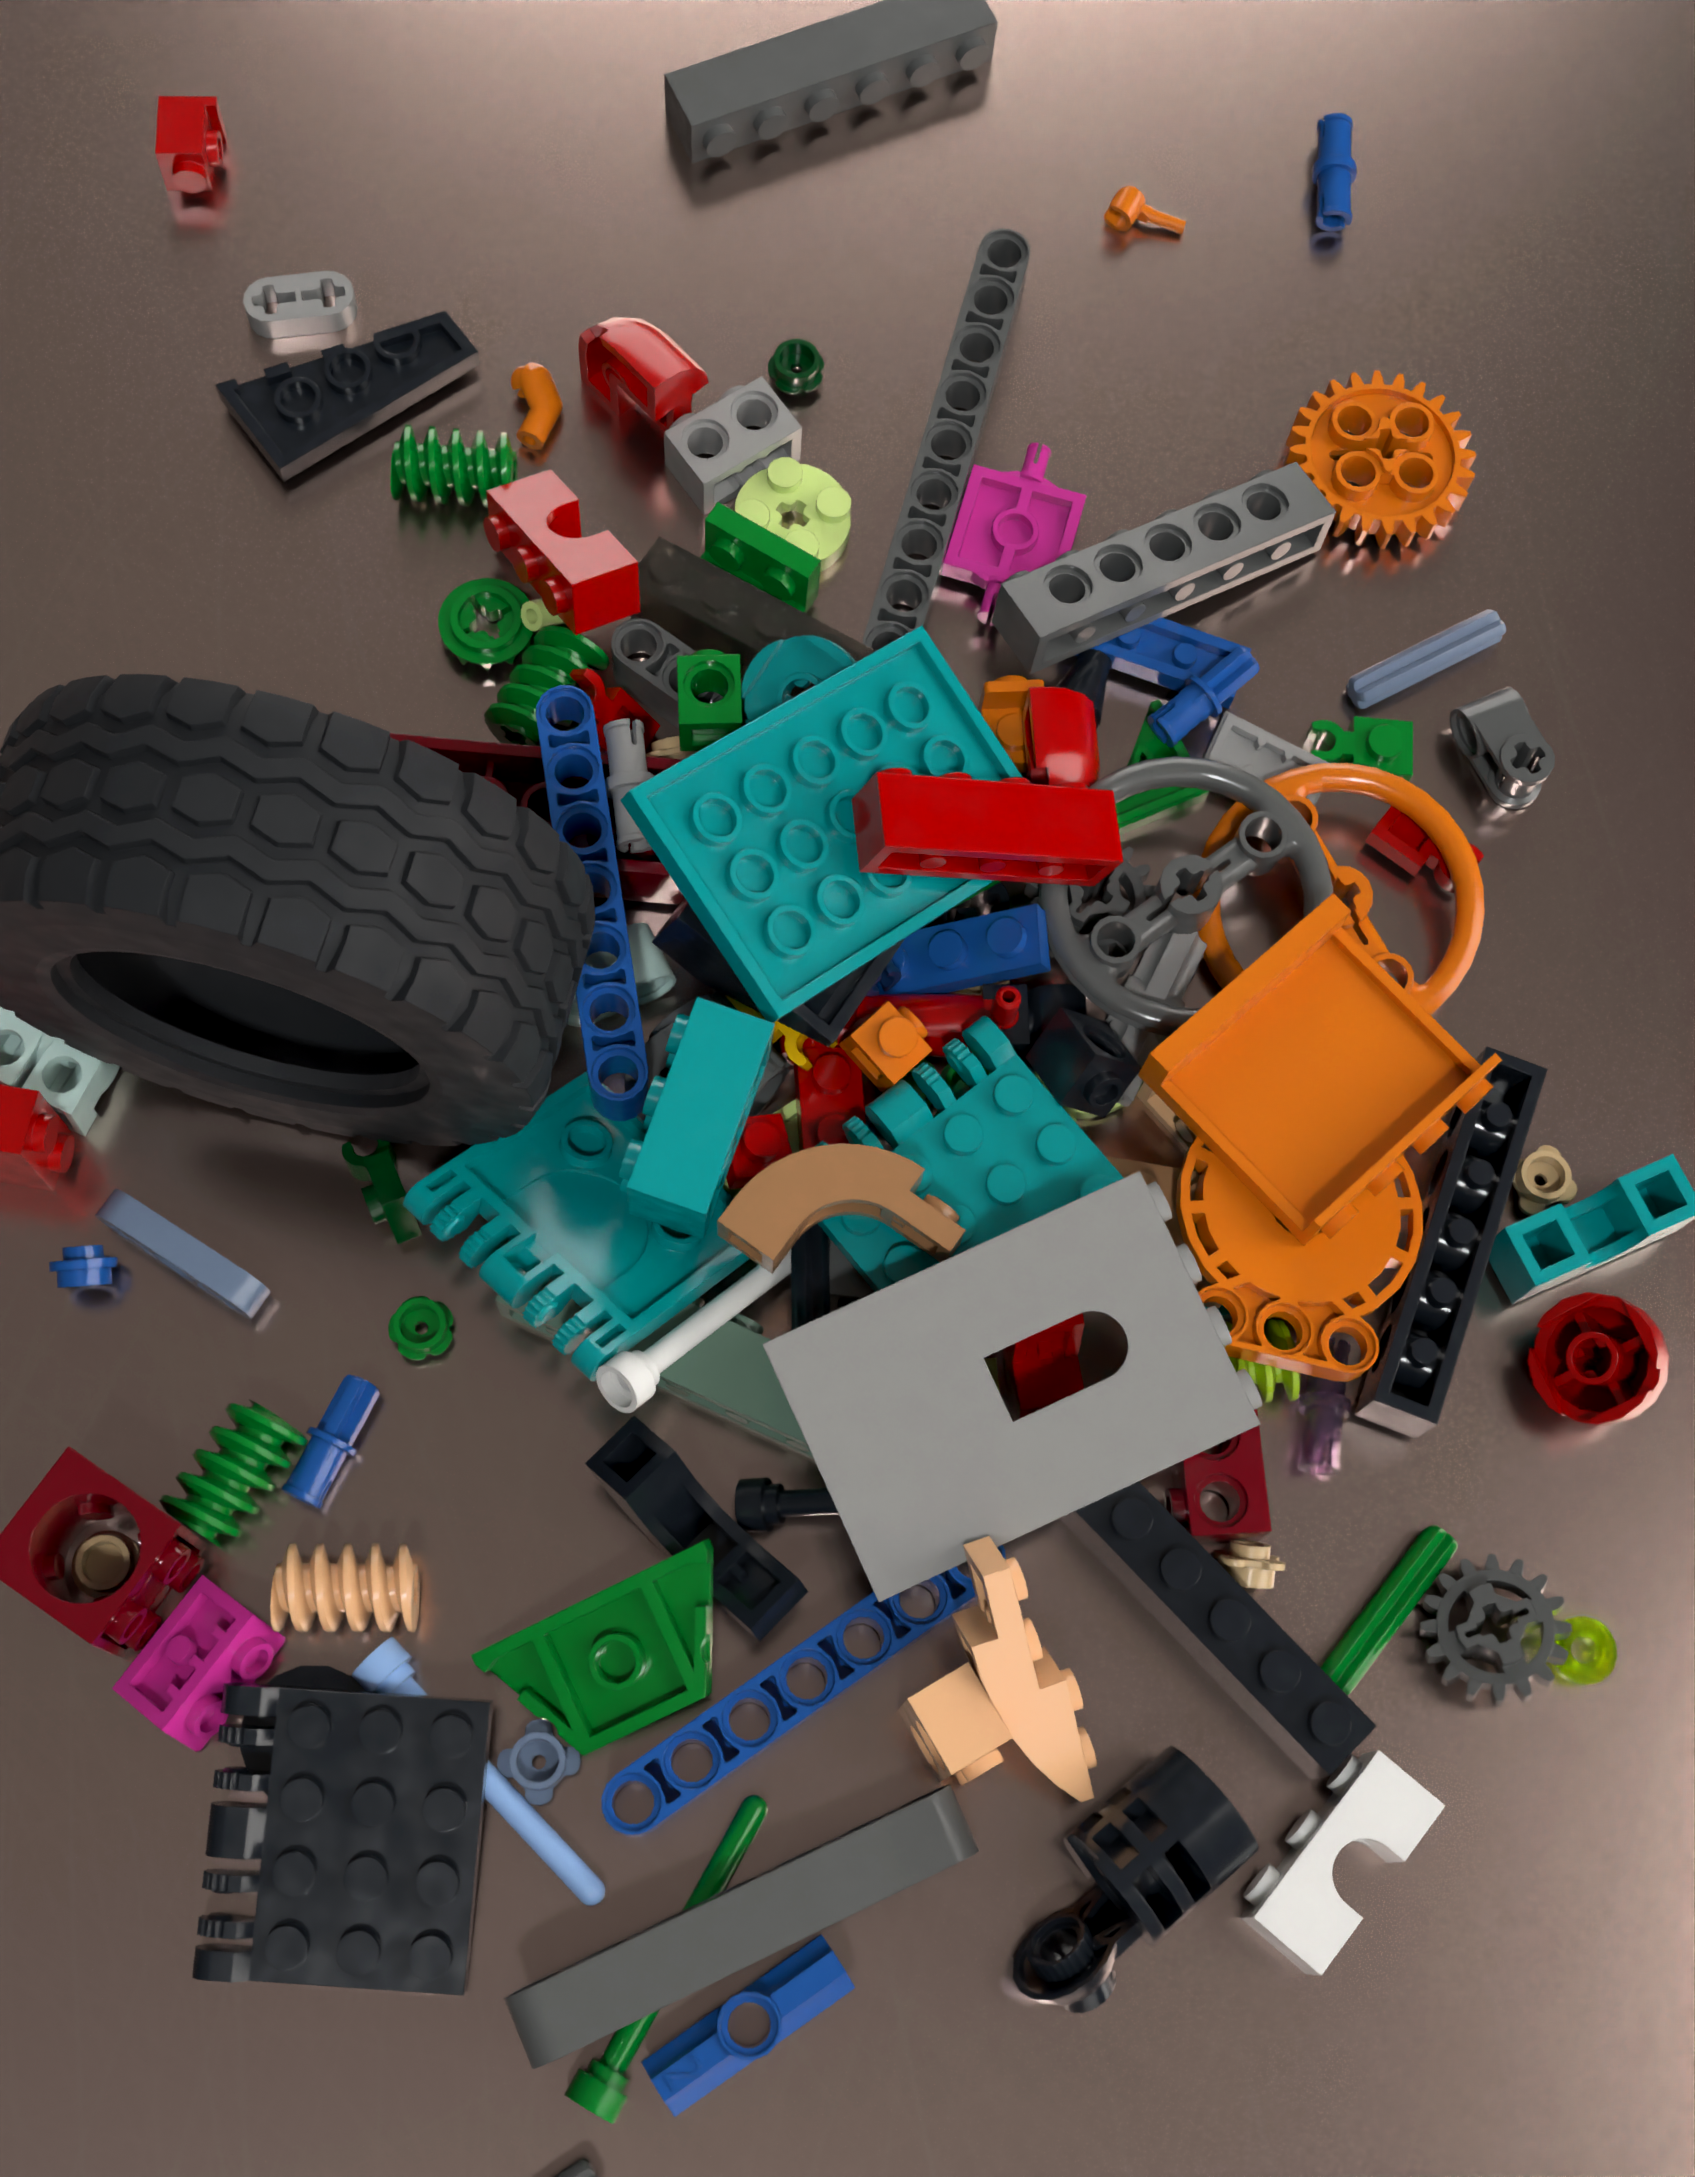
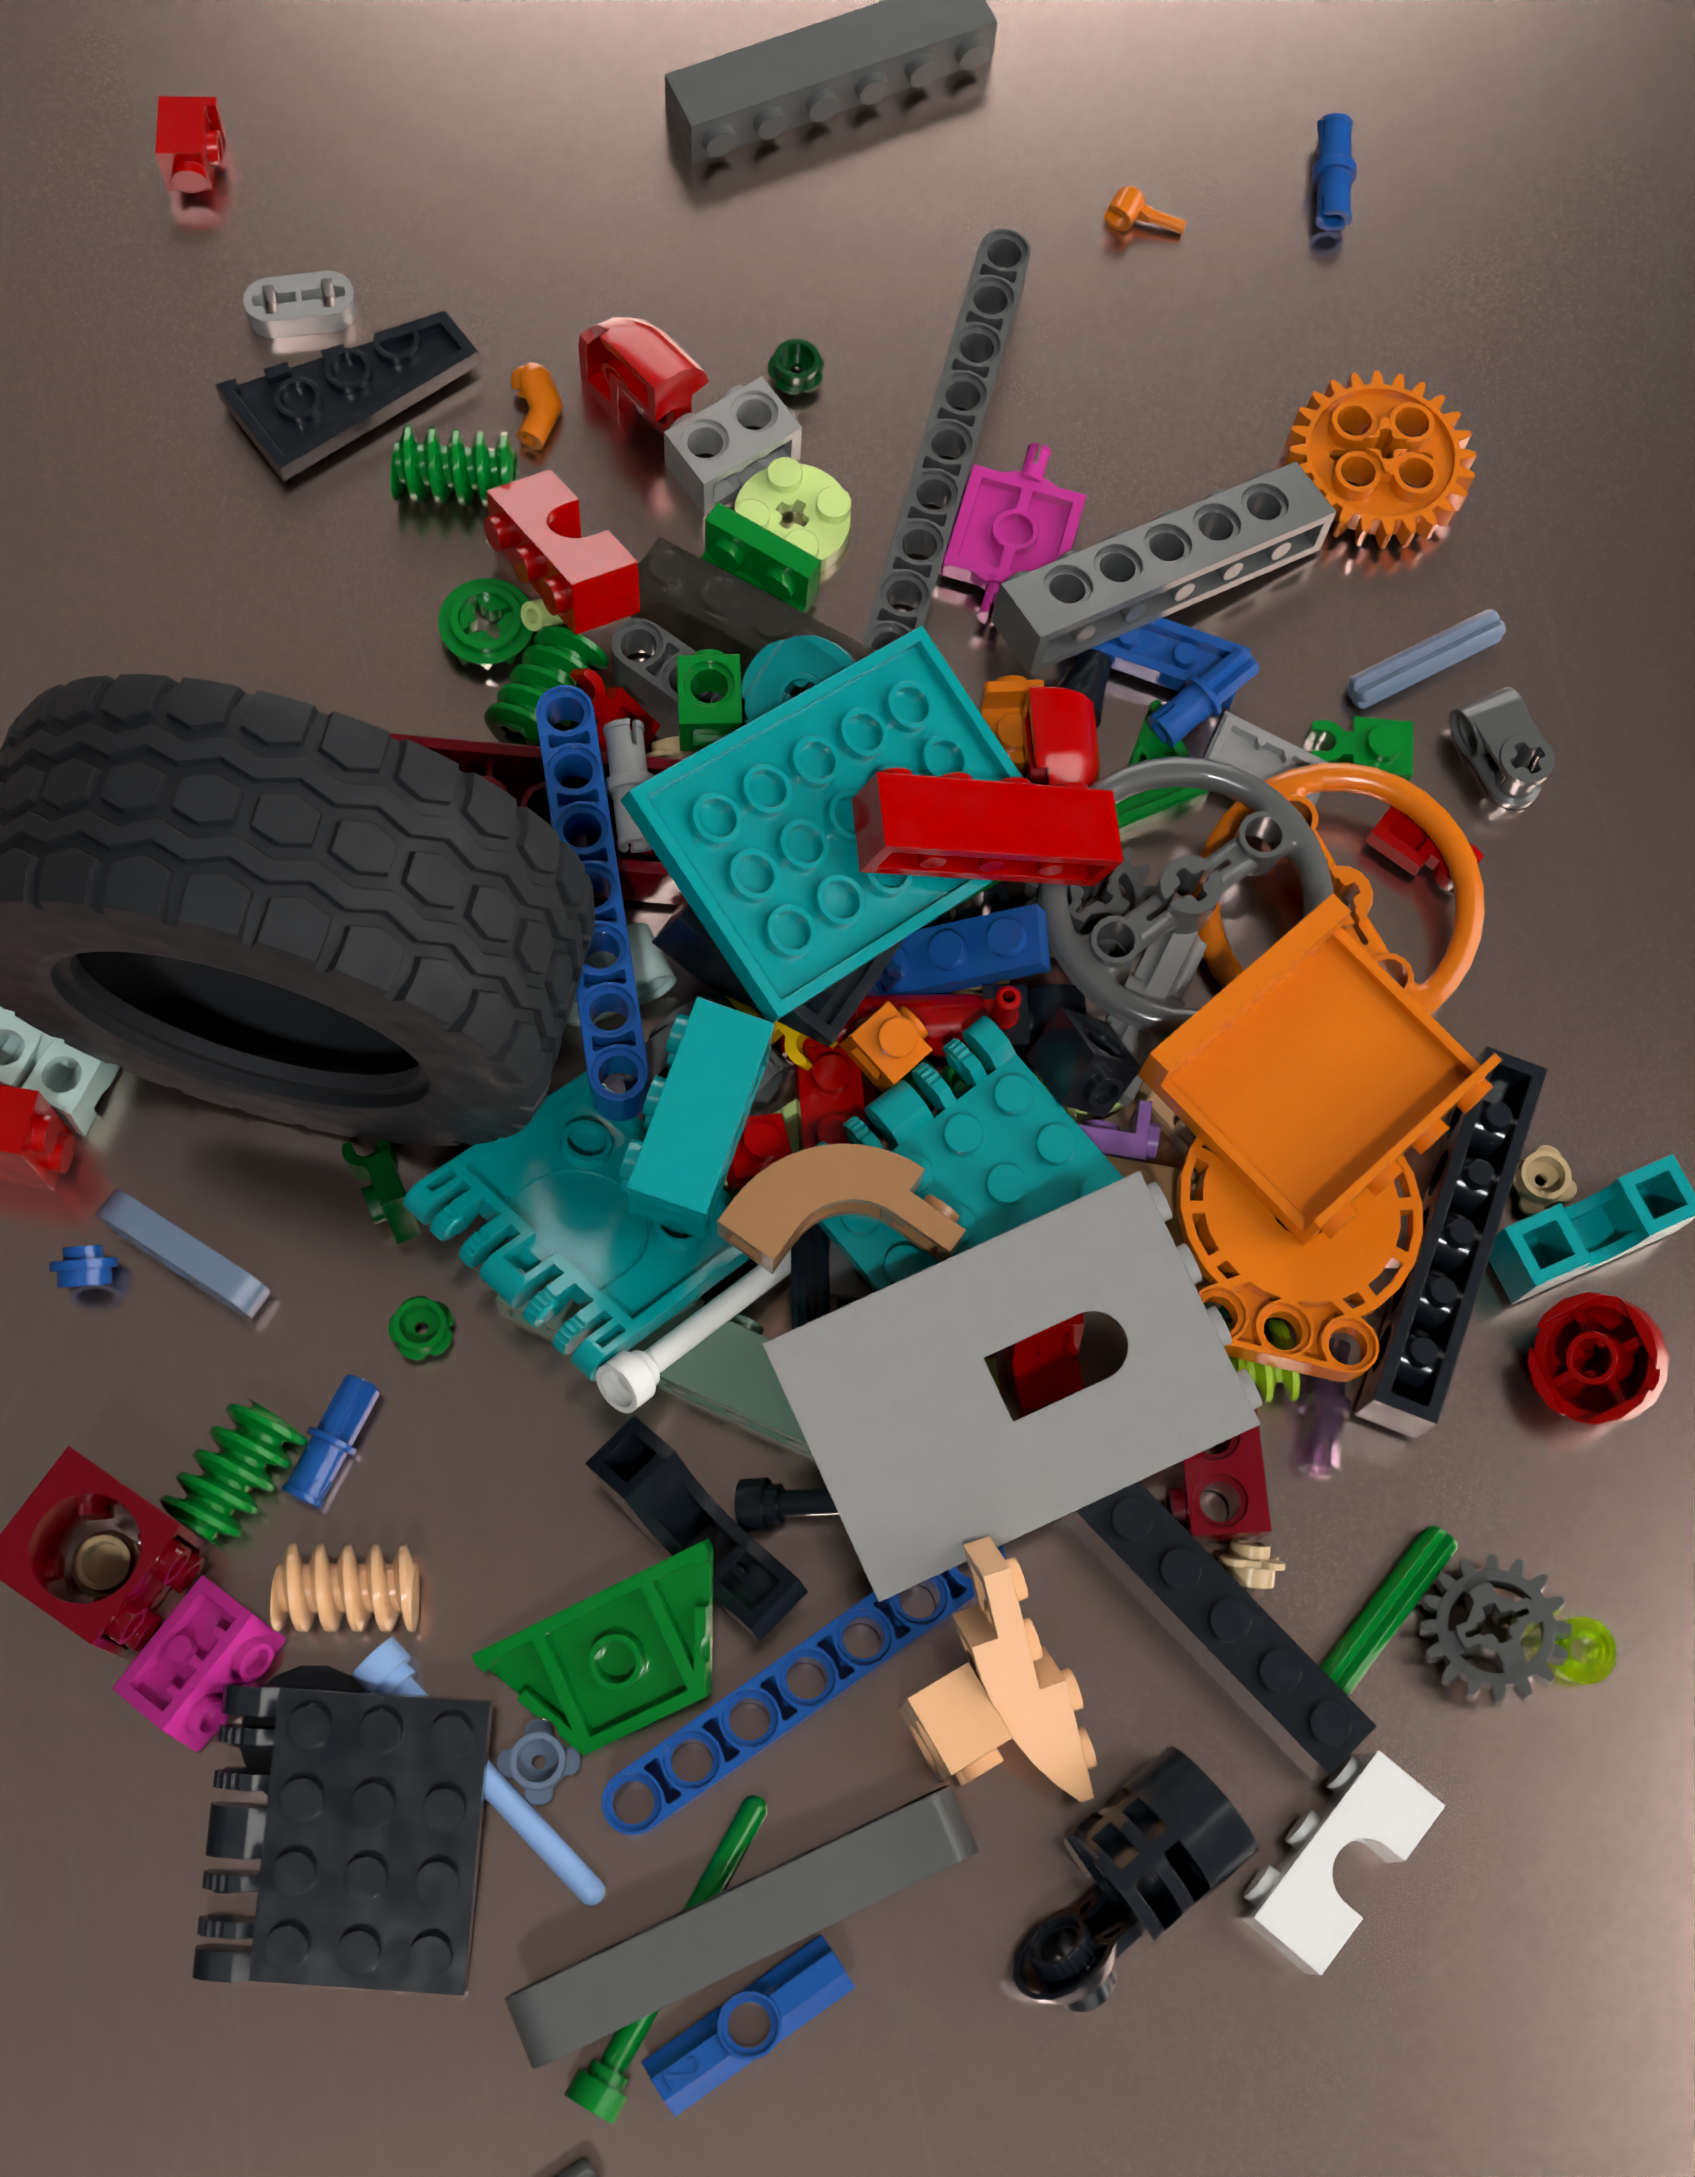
none -> medium lavender bracket [1078,1099,1161,1162]

